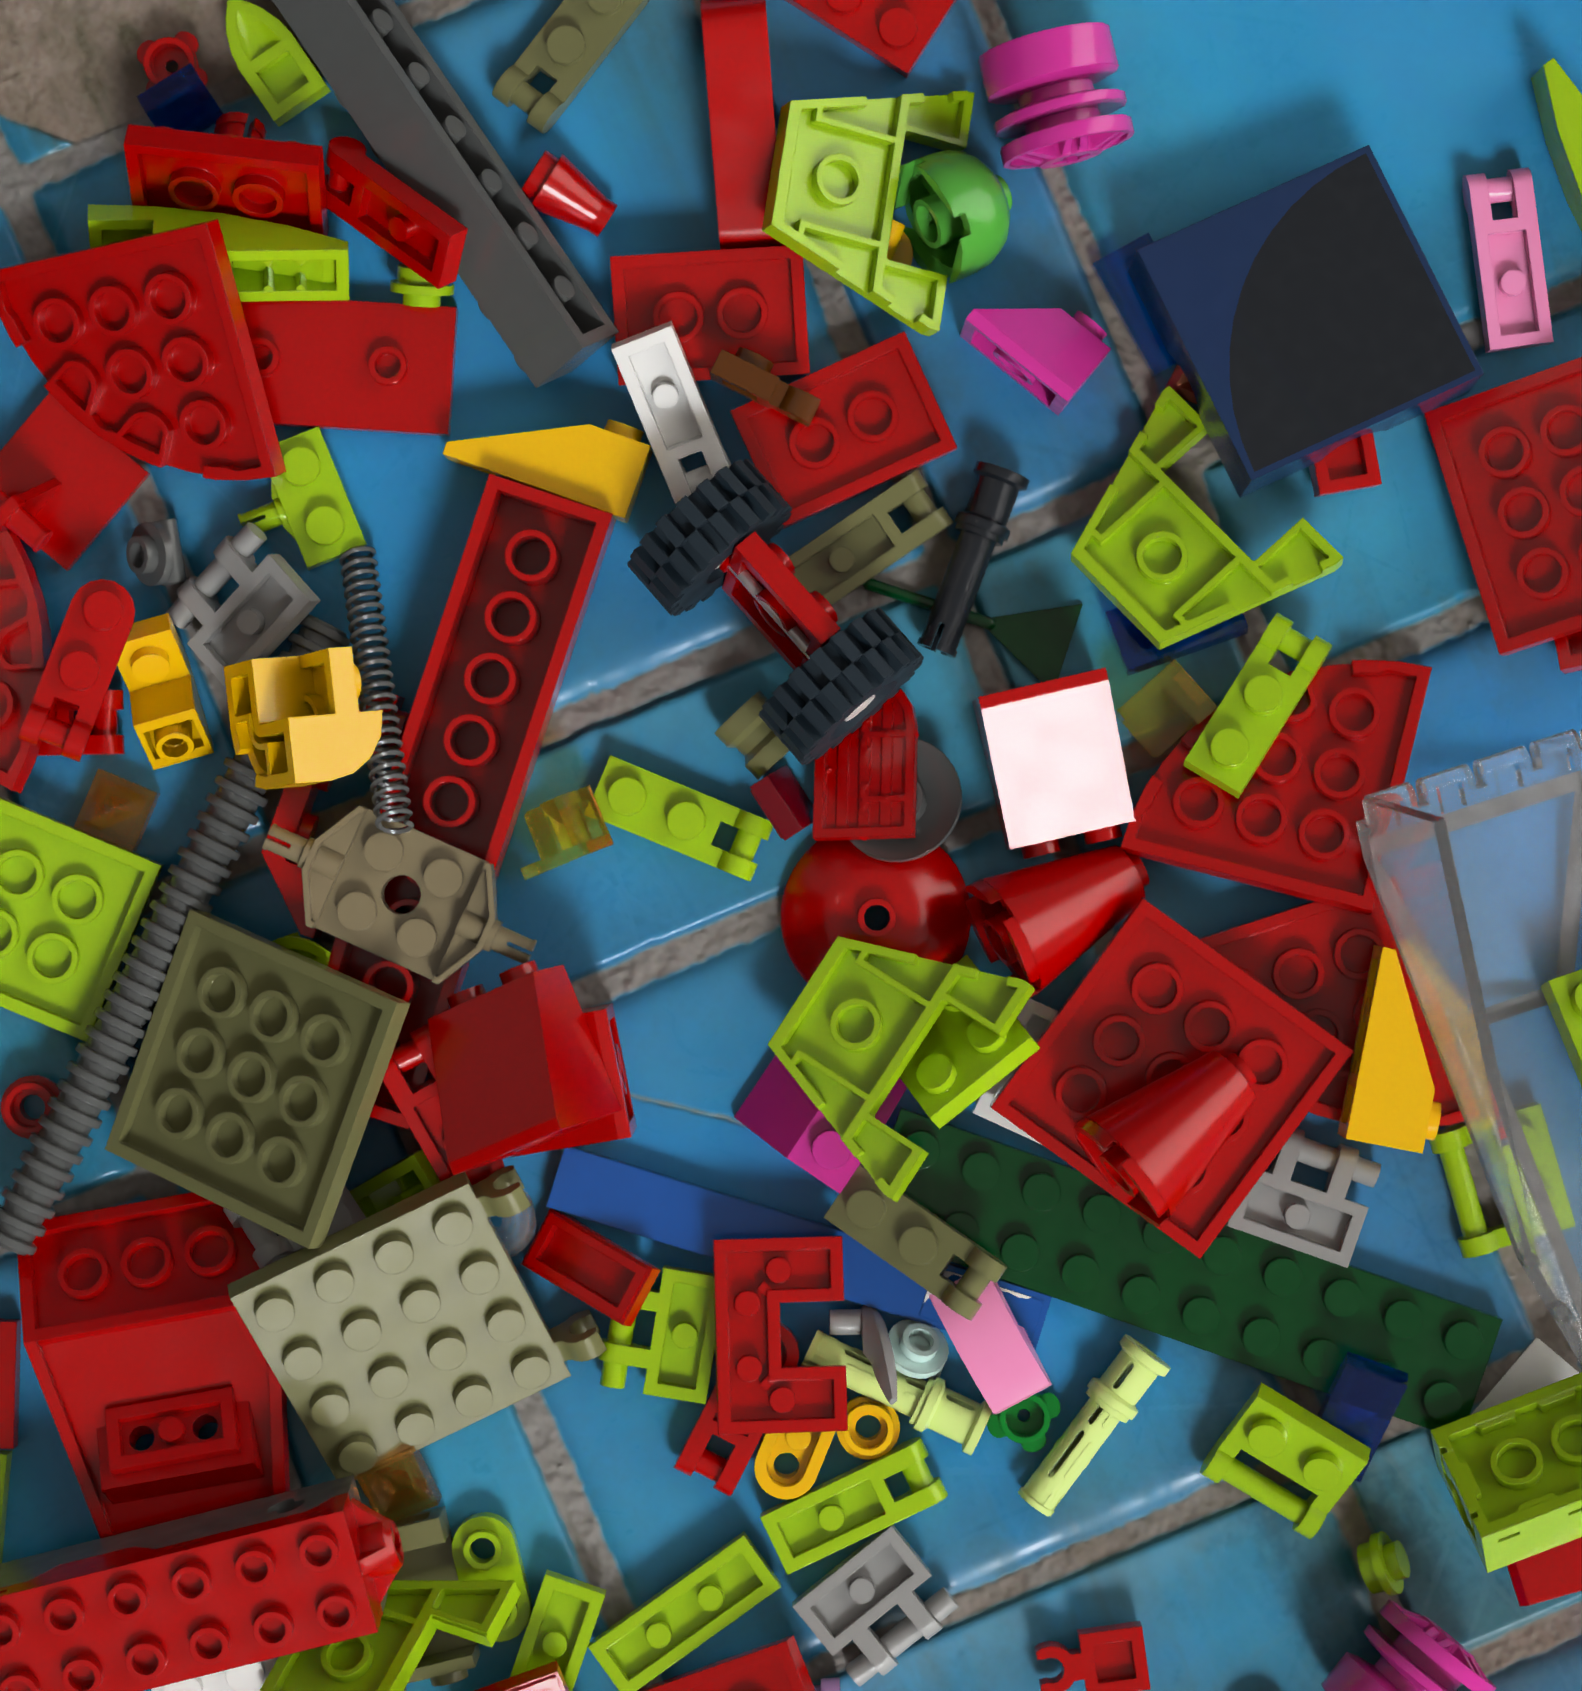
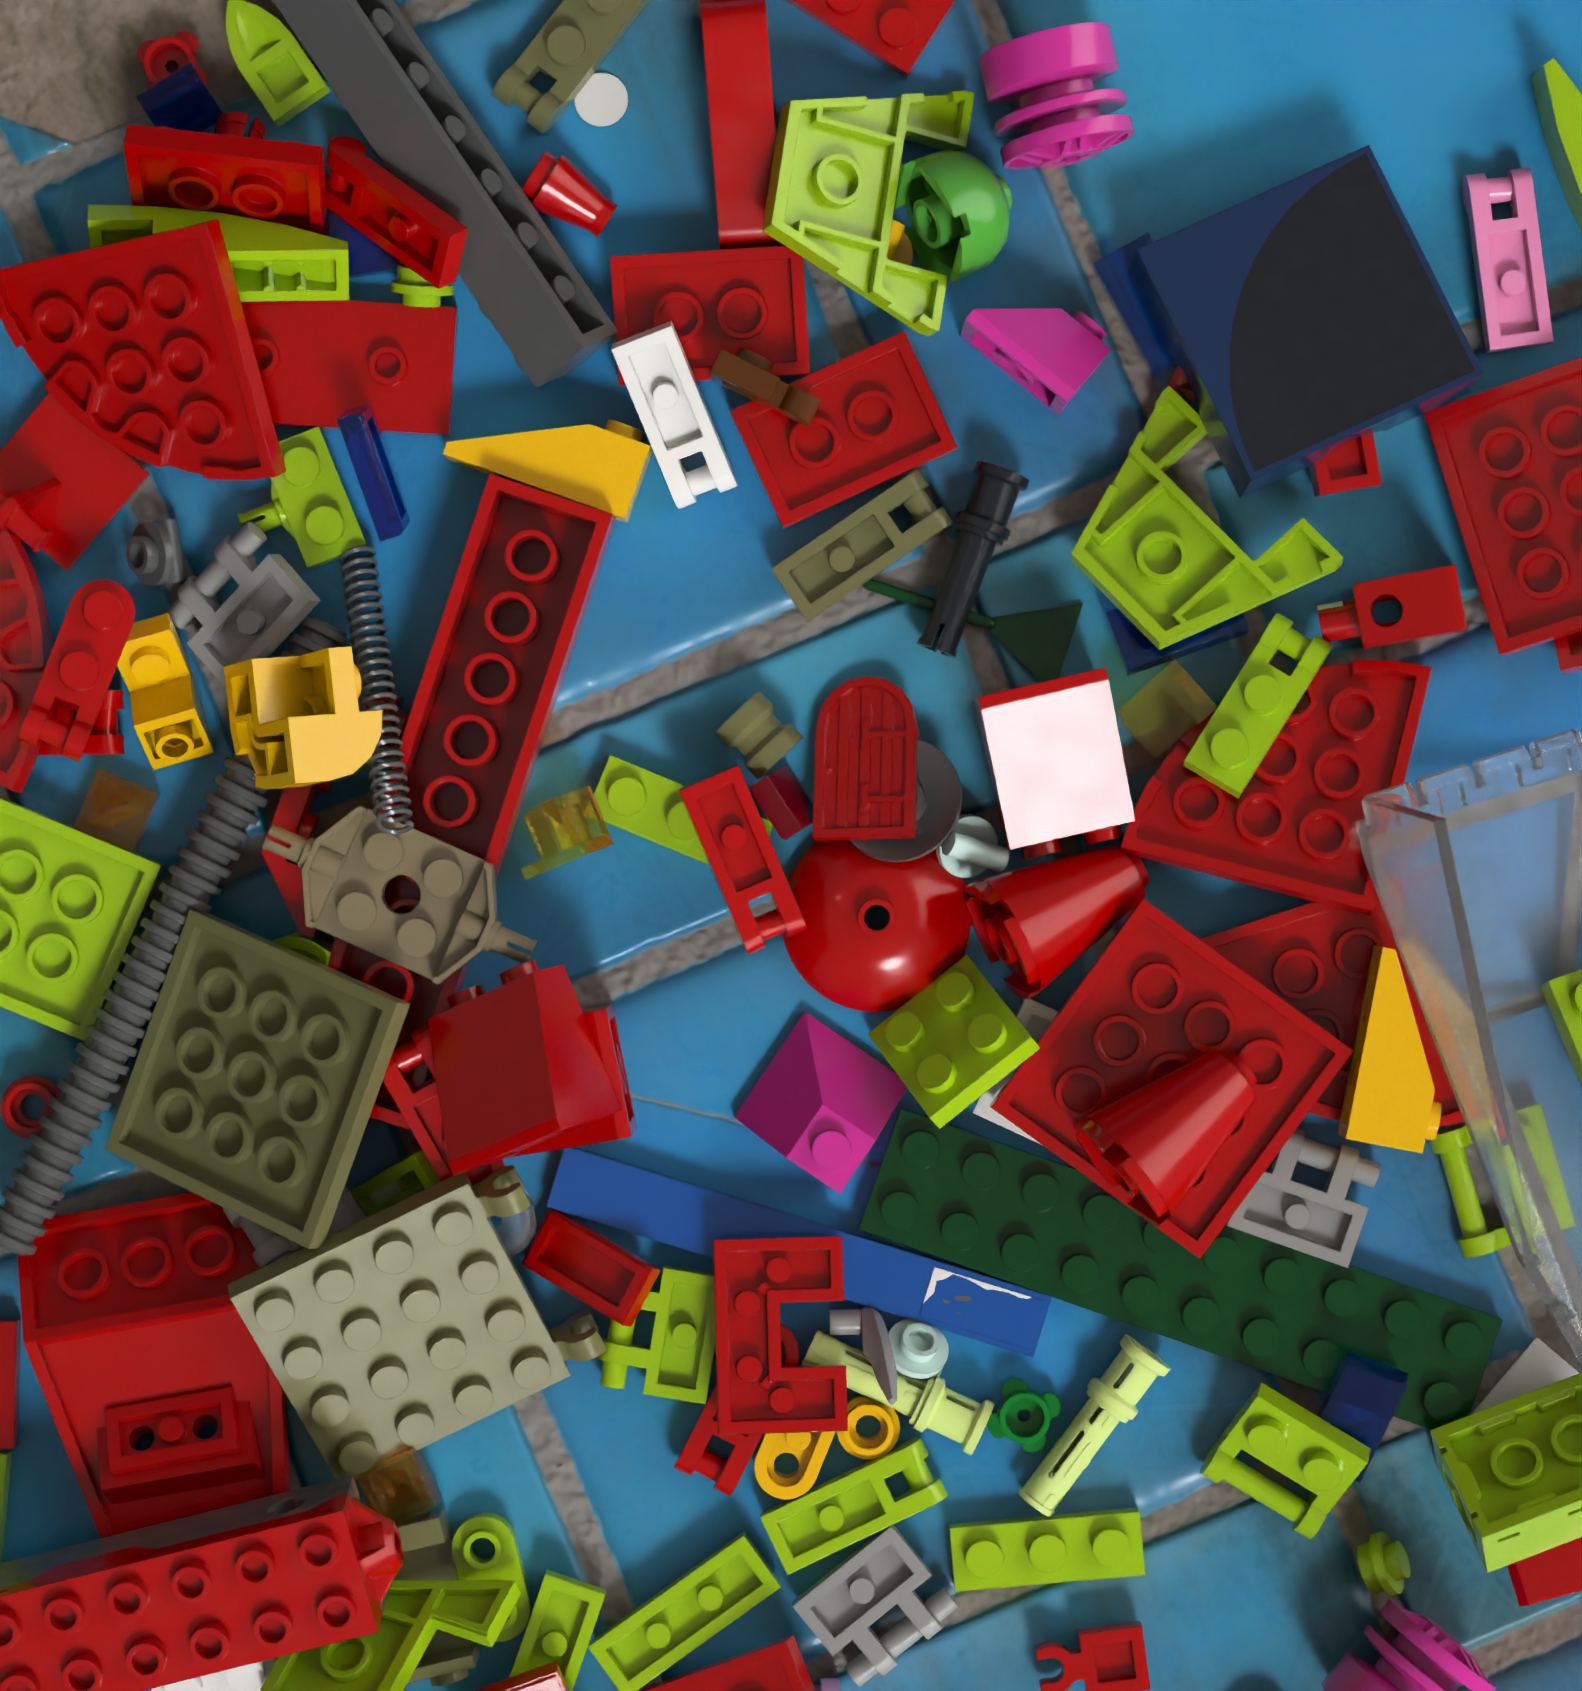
black plate [628,459,924,765] -> none
lime wing [768,936,1035,1202] -> none
olive plate [823,1164,1007,1321] -> none
bright pink slope [928,1278,1052,1415] -> none
none -> clear blue tile [327,213,399,279]
none -> clear blue tile [337,403,410,542]
none -> white sticker [574,73,628,127]
none -> red plate [677,765,807,955]
none -> light aqua plate [936,814,1009,878]
none -> lime plate [948,1507,1145,1592]
none -> red torso [1317,564,1467,649]

